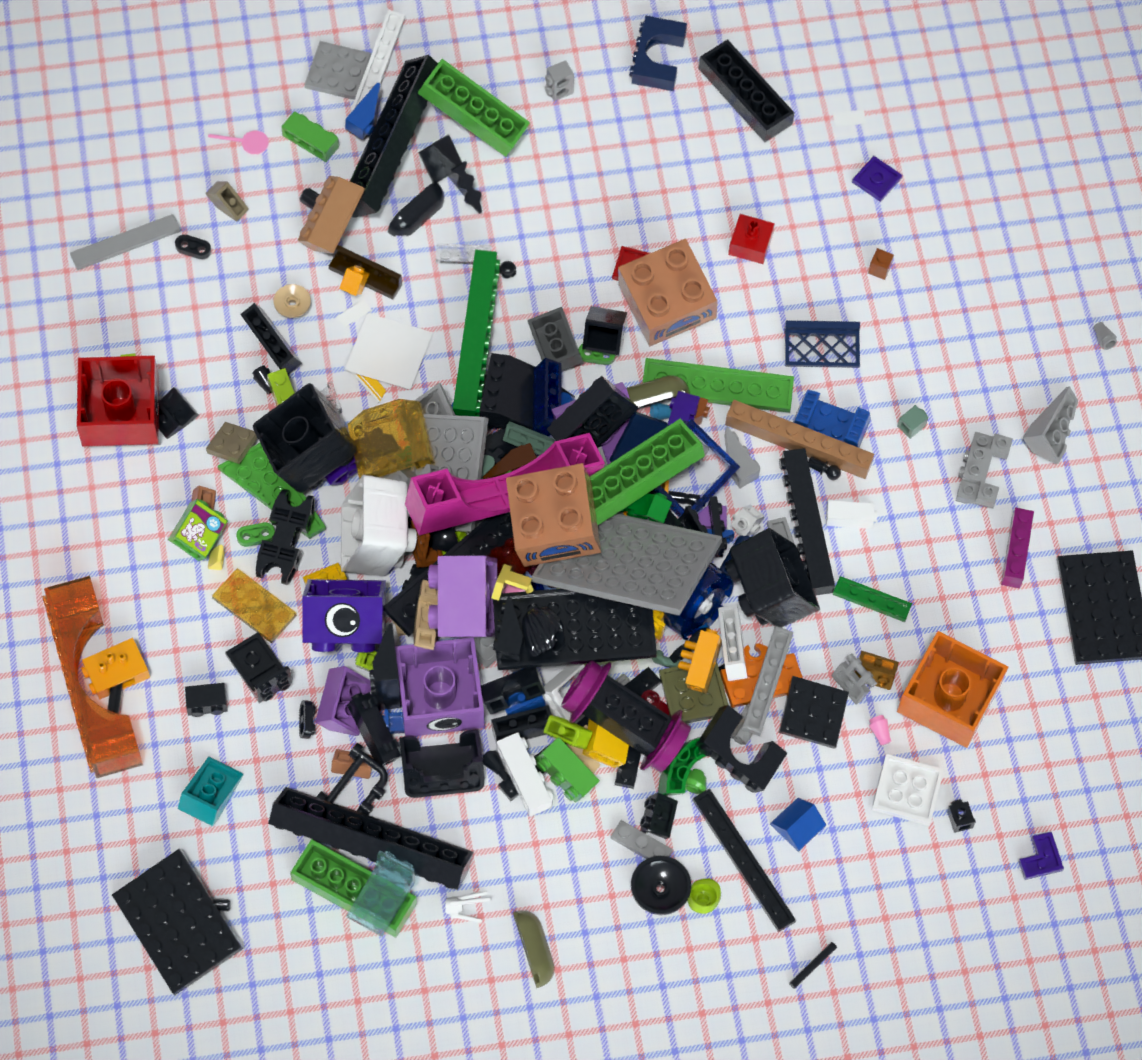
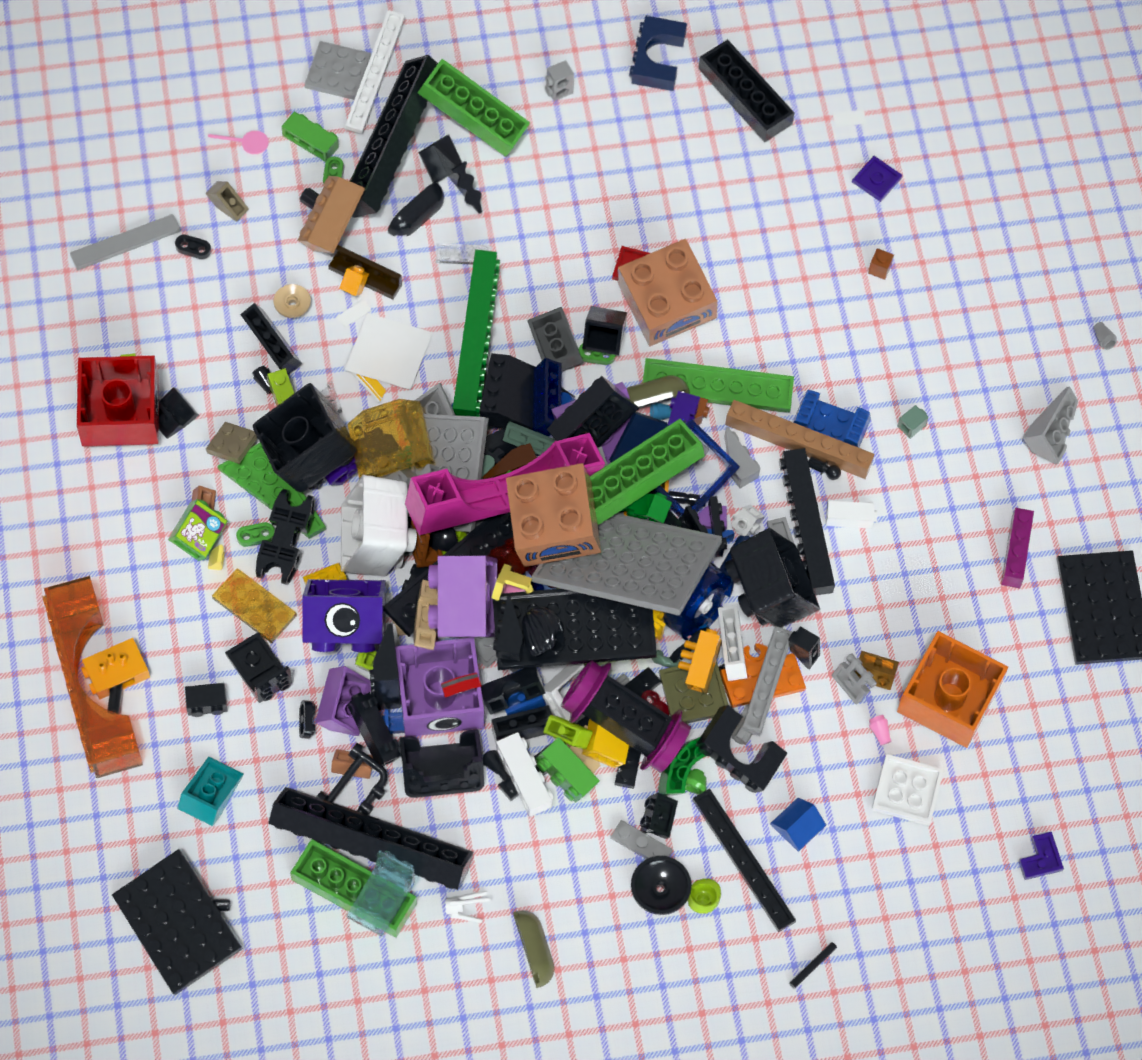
blue slope [345,82,380,140] -> none
black plate [499,261,516,279] -> none
red brick [728,214,775,264] -> none
black plate [778,676,849,749] -> none
dark blue fence [784,320,860,368] -> none
green tile [833,576,912,622] -> none
black brick [947,799,976,833] -> none
light grey bracket [956,432,1013,508] -> none
none -> bright green plate [323,156,344,186]
none -> red sticker [441,673,481,698]
none -> black slope [789,626,820,670]

